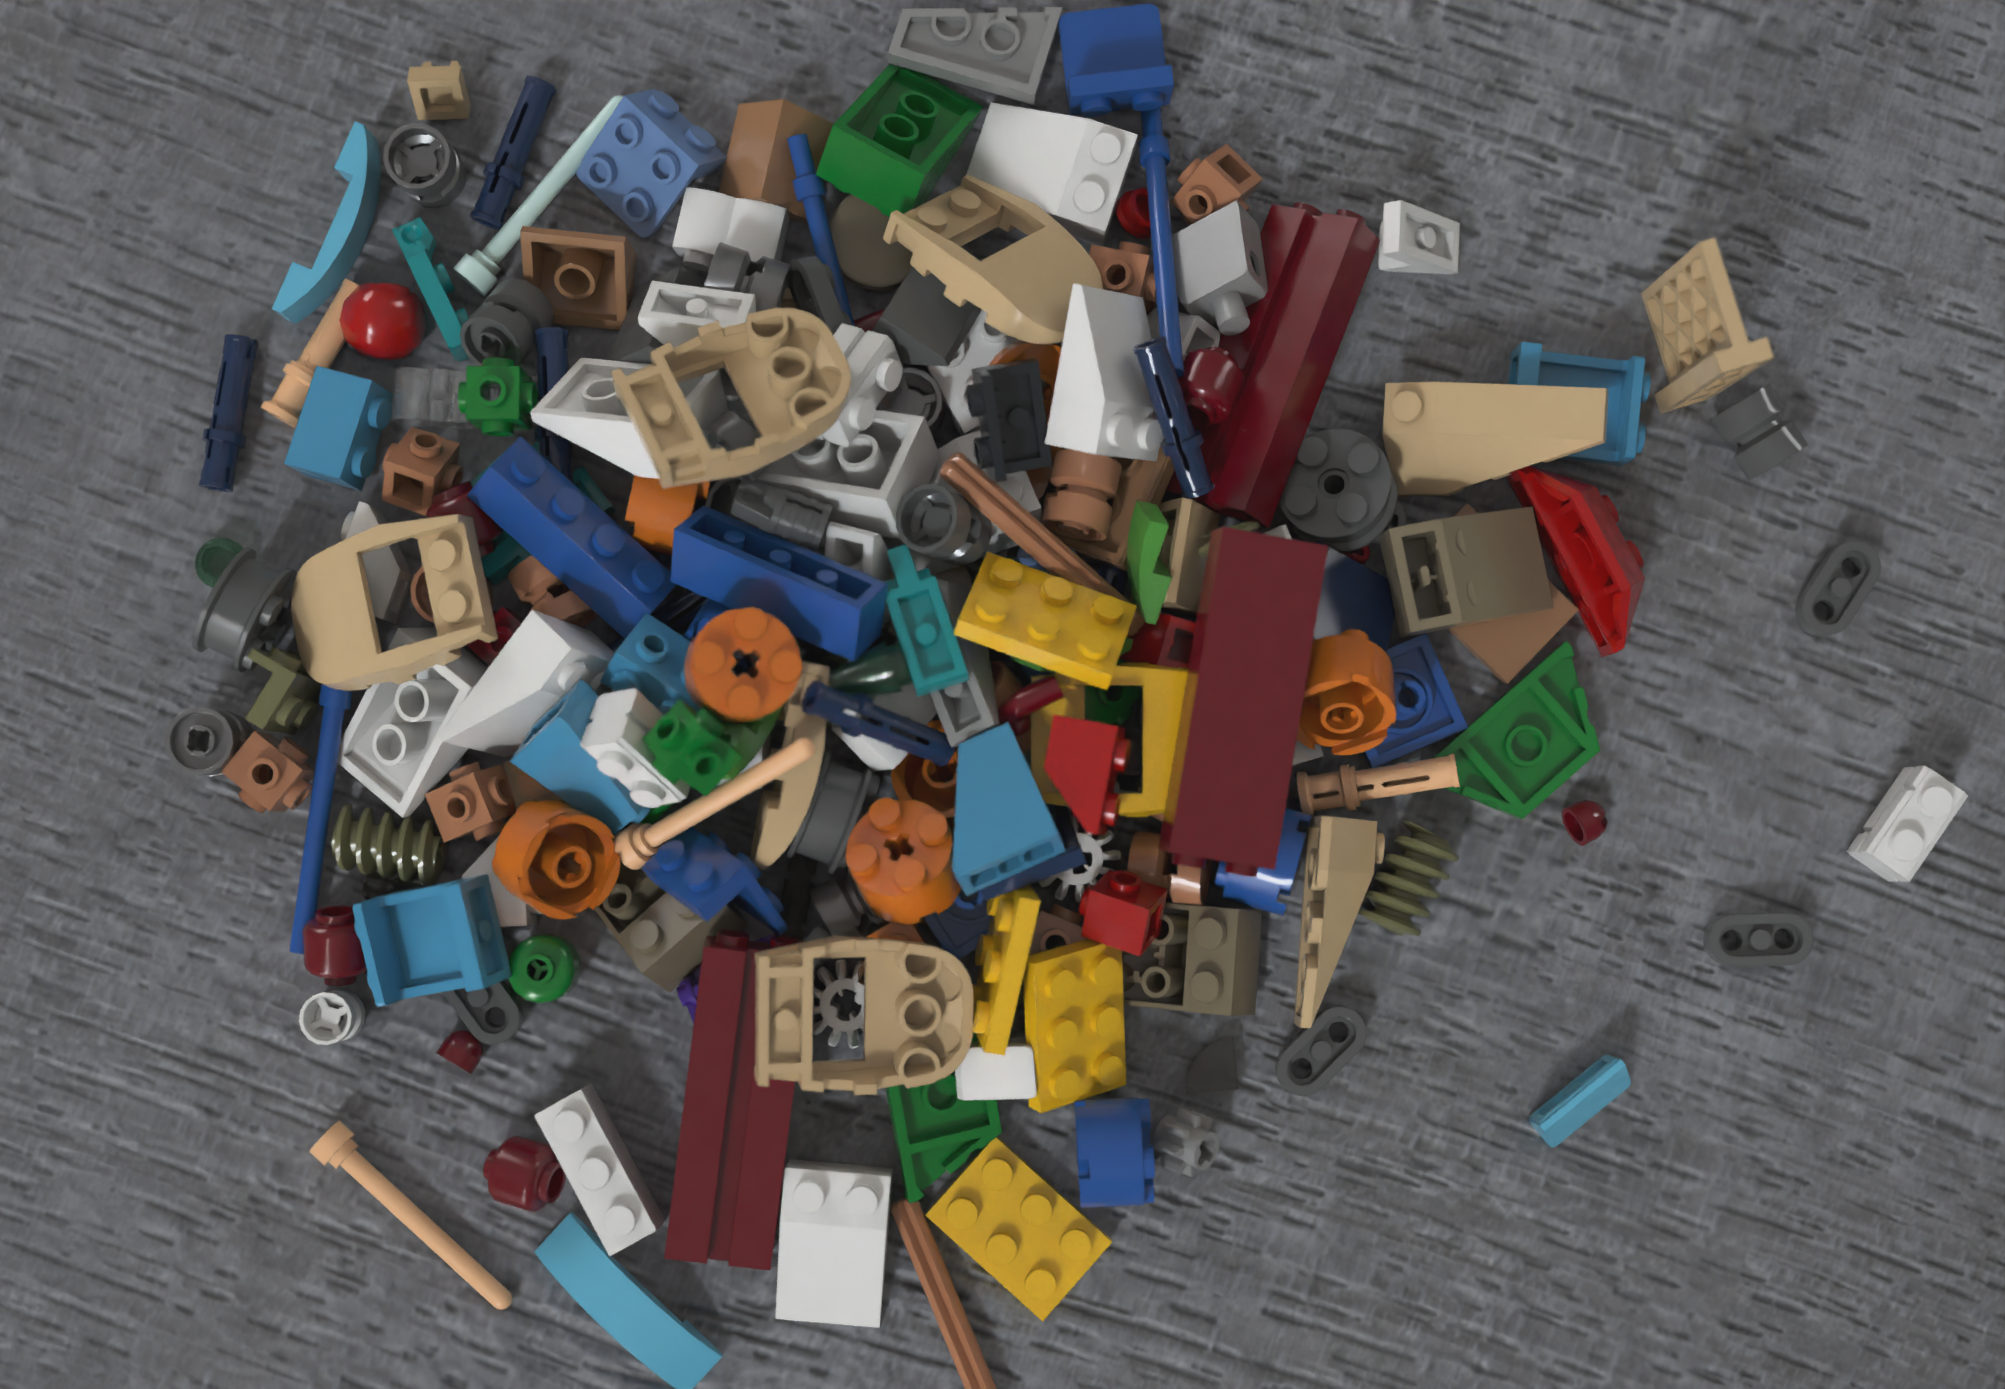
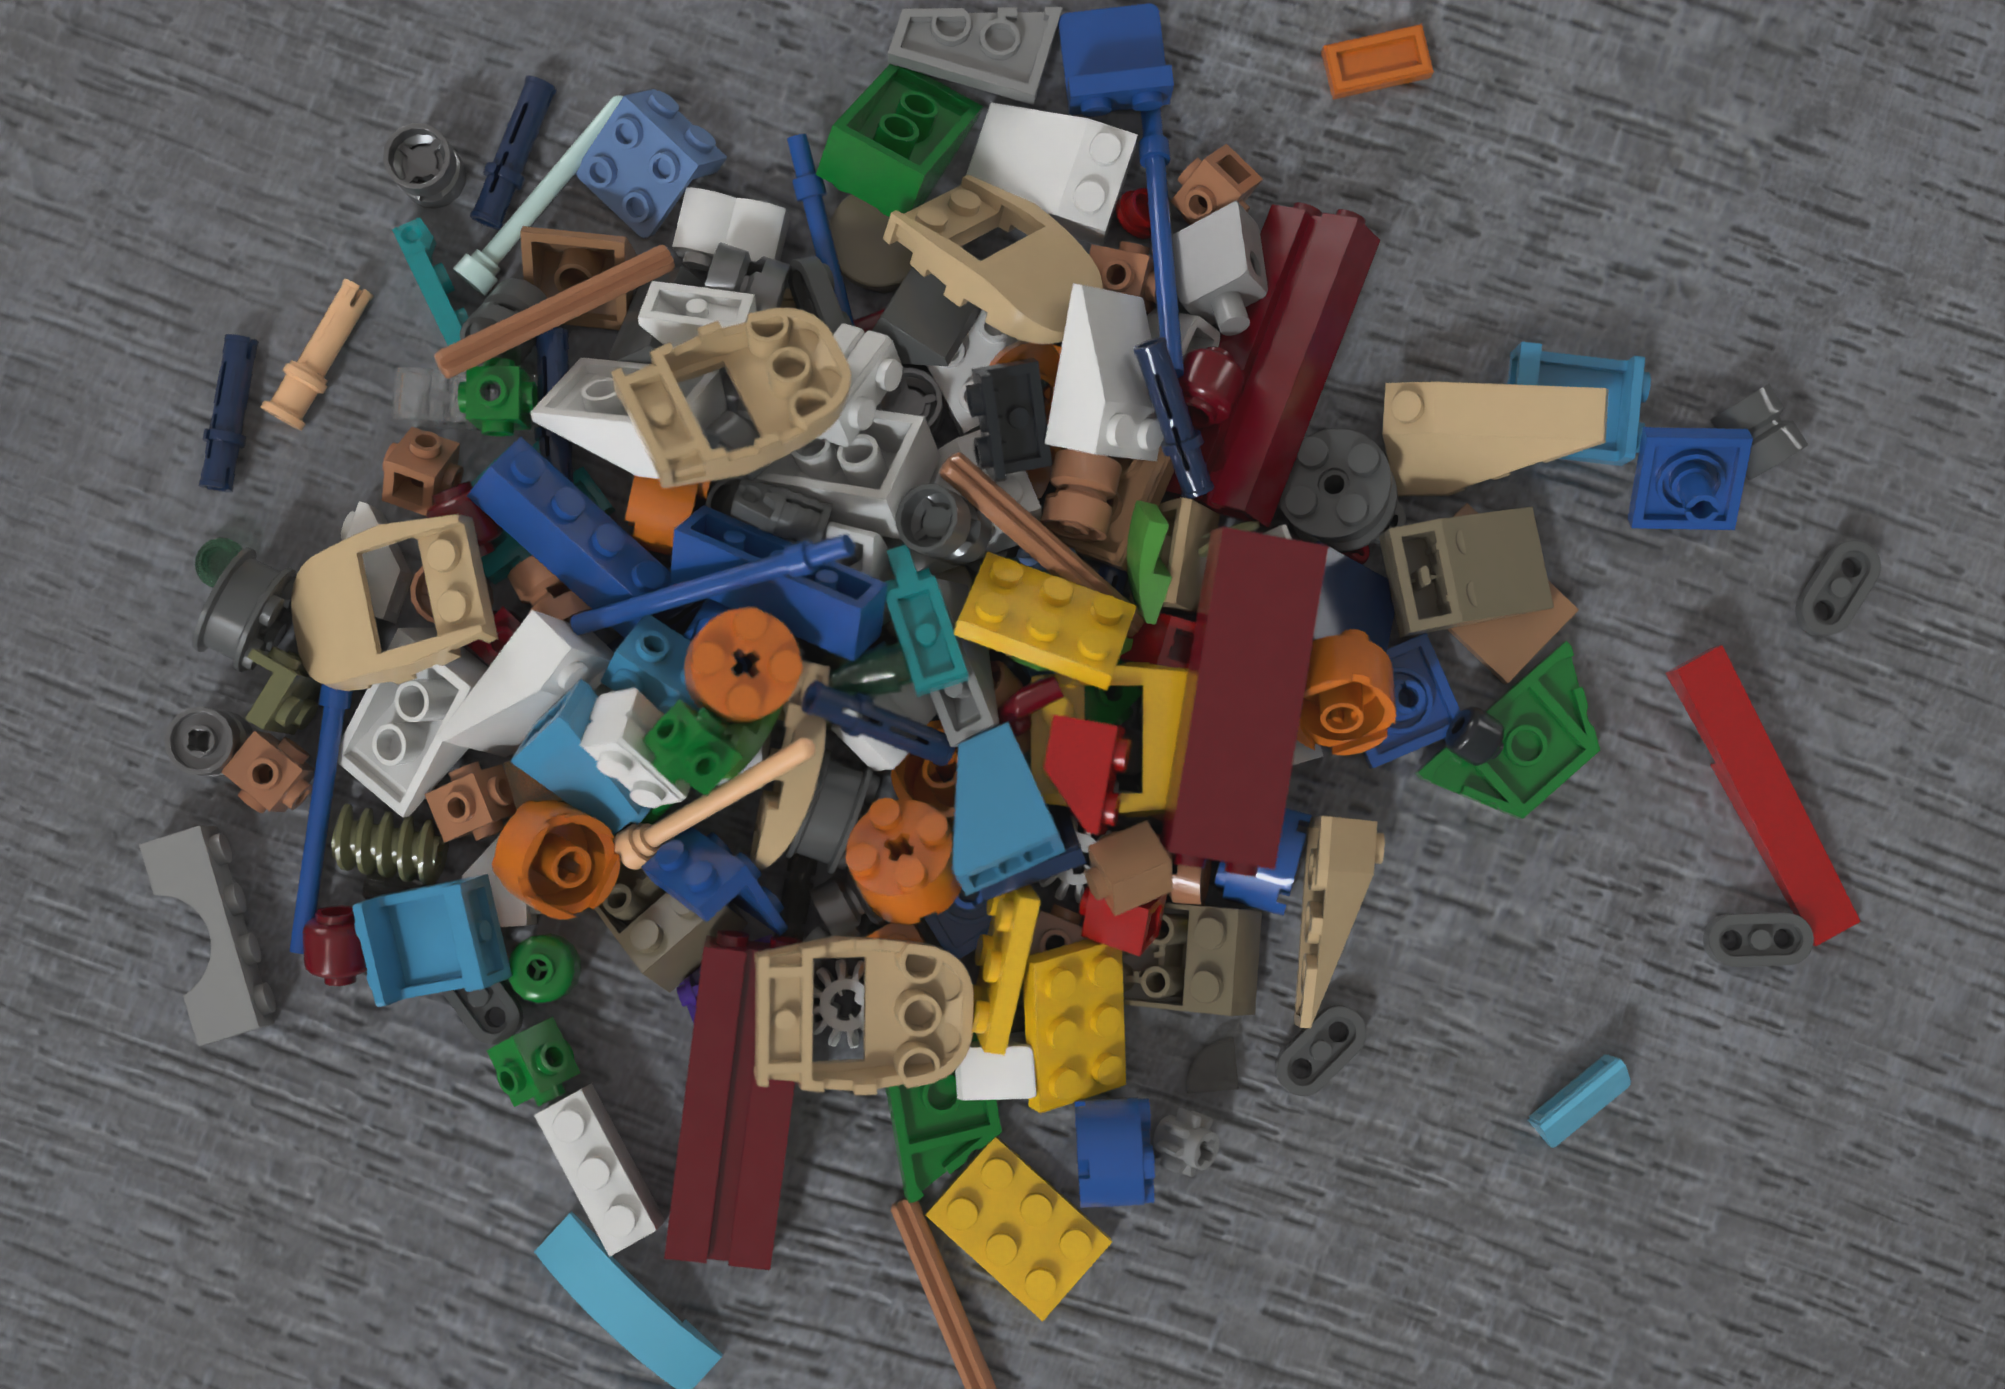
medium azure slope [272,121,381,324] -> none
dark azure brick [284,366,393,491] -> none
white wheel [299,989,366,1045] -> none
light nougat piece [309,1120,512,1310] -> none
red hair [339,283,427,360] -> none
tan tile [407,61,471,120] -> none
dark red hinge [436,1030,483,1074] -> none
dark red head [483,1136,566,1212] -> none
medium nougat slope [719,99,834,224] -> none
white slope [775,1159,894,1328] -> none
light nougat pin [1297,754,1460,817] -> none
olive piece [1358,820,1460,936] -> none
white slope [1378,200,1460,274] -> none
red wedge [1506,466,1645,657] -> none
dark red hinge [1562,800,1608,846] -> none
tan fence [1641,238,1774,414] -> none
white brick [1846,765,1968,882] -> none
none -> light grey arch [139,826,276,1046]
none -> nougat axle [434,245,675,378]
none -> green brick [486,1017,581,1107]
none -> blue bar [571,534,854,635]
none -> medium nougat brick [1085,821,1173,916]
none -> orange tile [1321,24,1434,100]
none -> black piece [1445,706,1504,766]
none -> blue plate [1628,427,1753,530]
none -> red slope [1665,645,1861,946]

